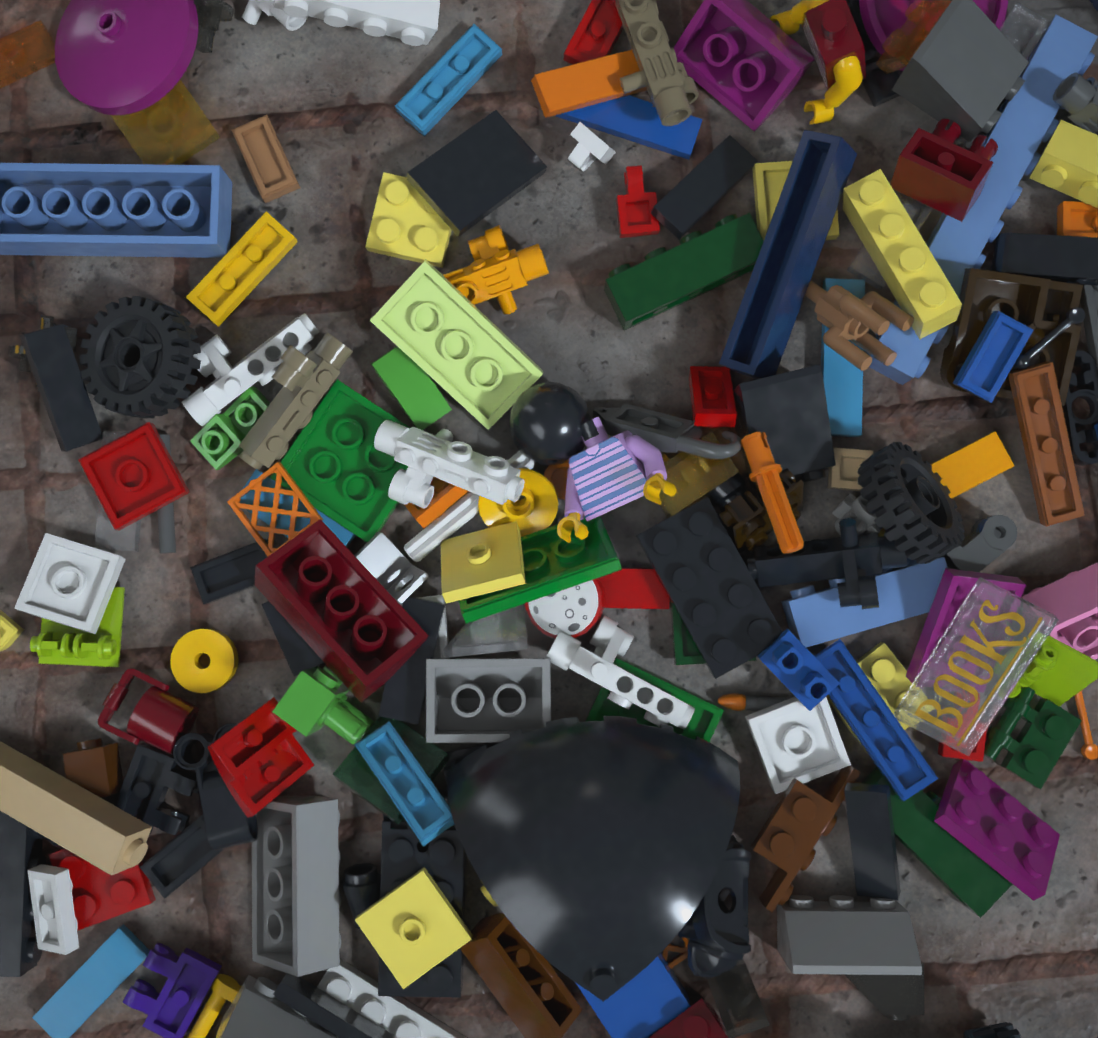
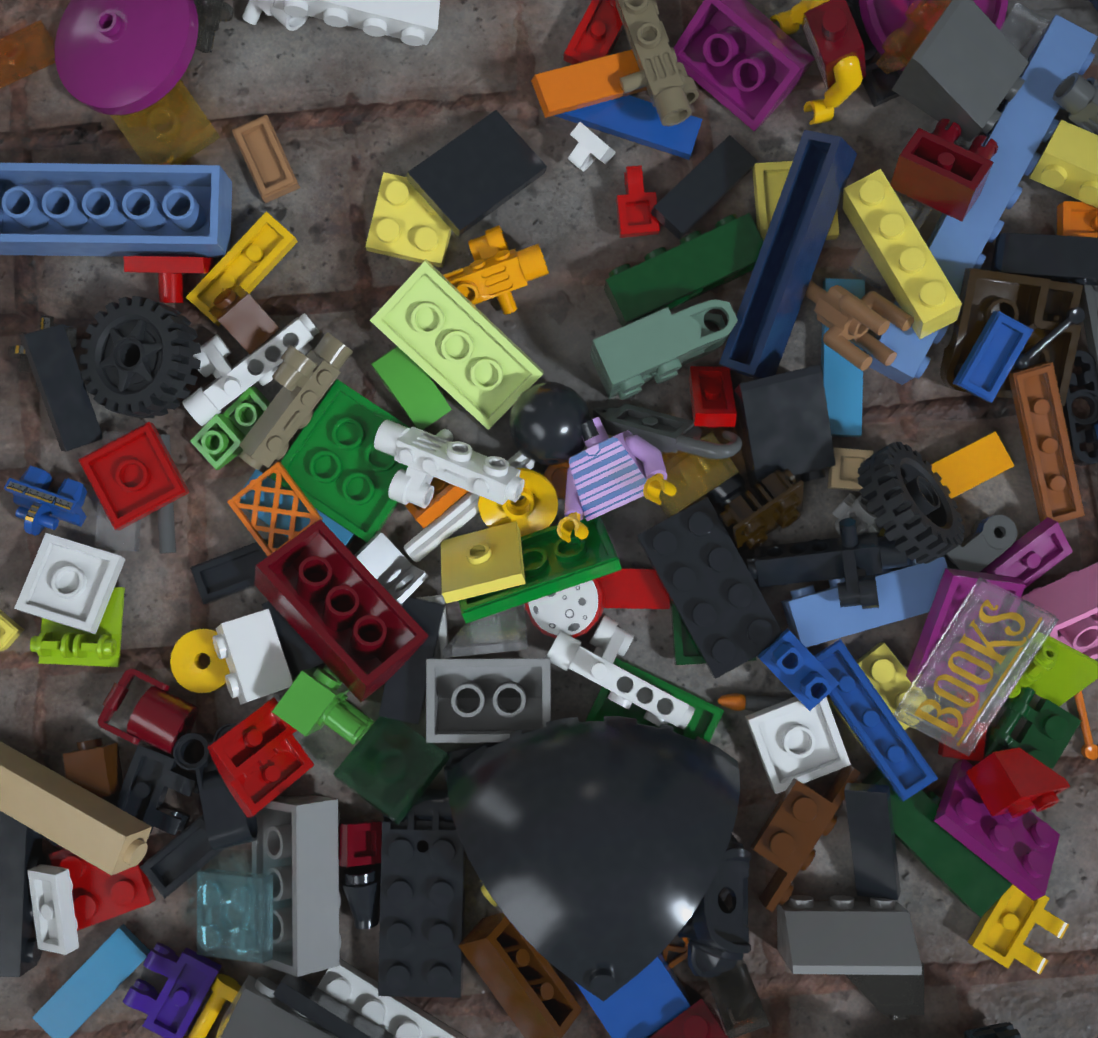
dark azure tile [355,721,454,846] -> none
light yellow plate [355,867,473,989] -> none
dark azure tile [395,24,503,136] -> none
orange axle [740,432,804,554] -> none
none -> blue hips [4,465,87,536]
none -> red tile [123,256,214,303]
none -> clear light blue plate [197,869,273,963]
none -> reddish brown brick [209,285,280,355]
none -> white brick [212,609,293,705]
none -> dark red plate [339,820,382,867]
none -> sand green brick [590,299,738,400]
none -> red slope [966,747,1070,818]
none -> yellow plate [968,885,1069,974]
none -> magenta plate [980,517,1073,588]

